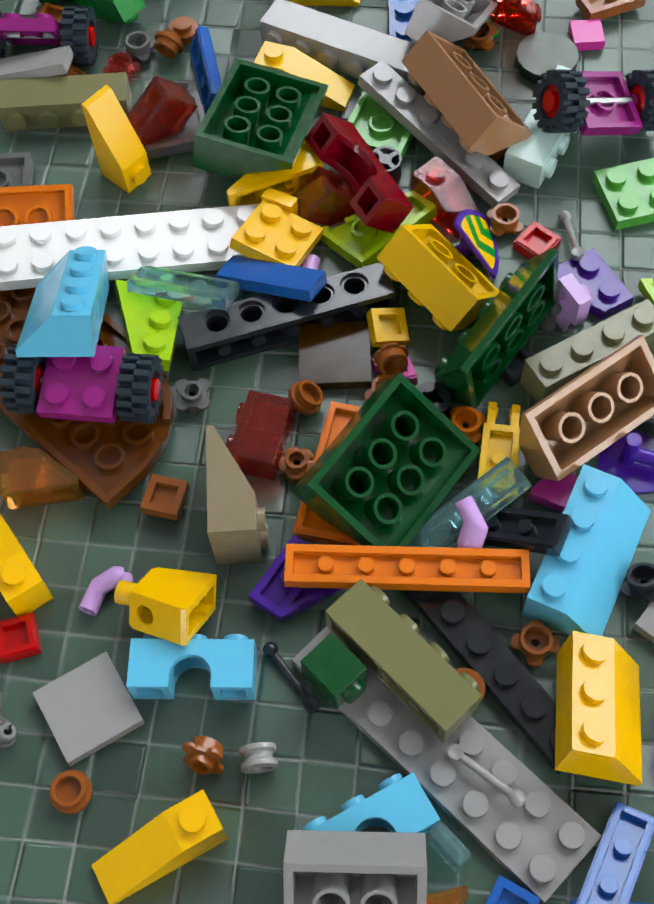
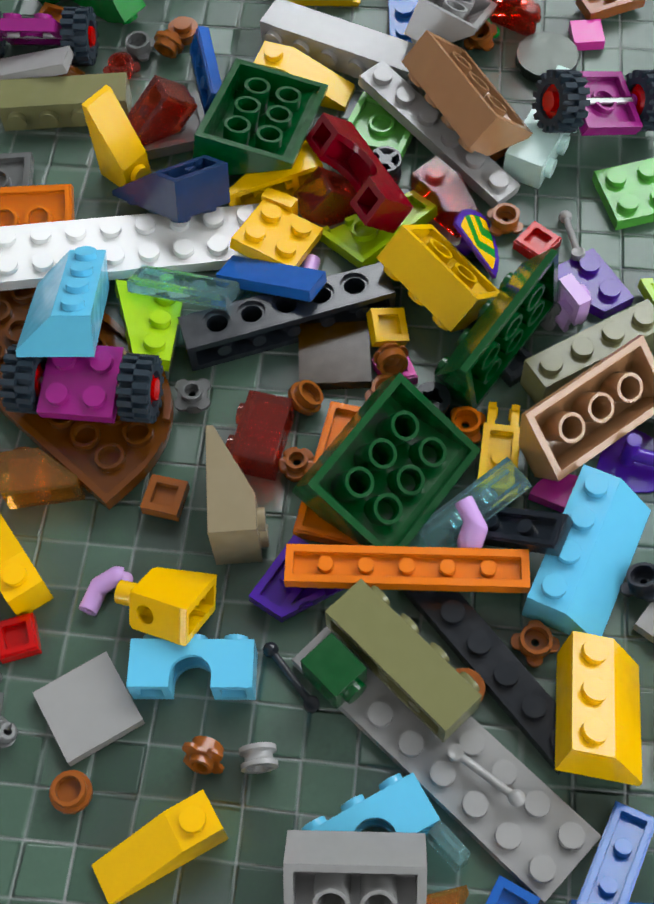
none -> dark blue slope [112,155,230,223]

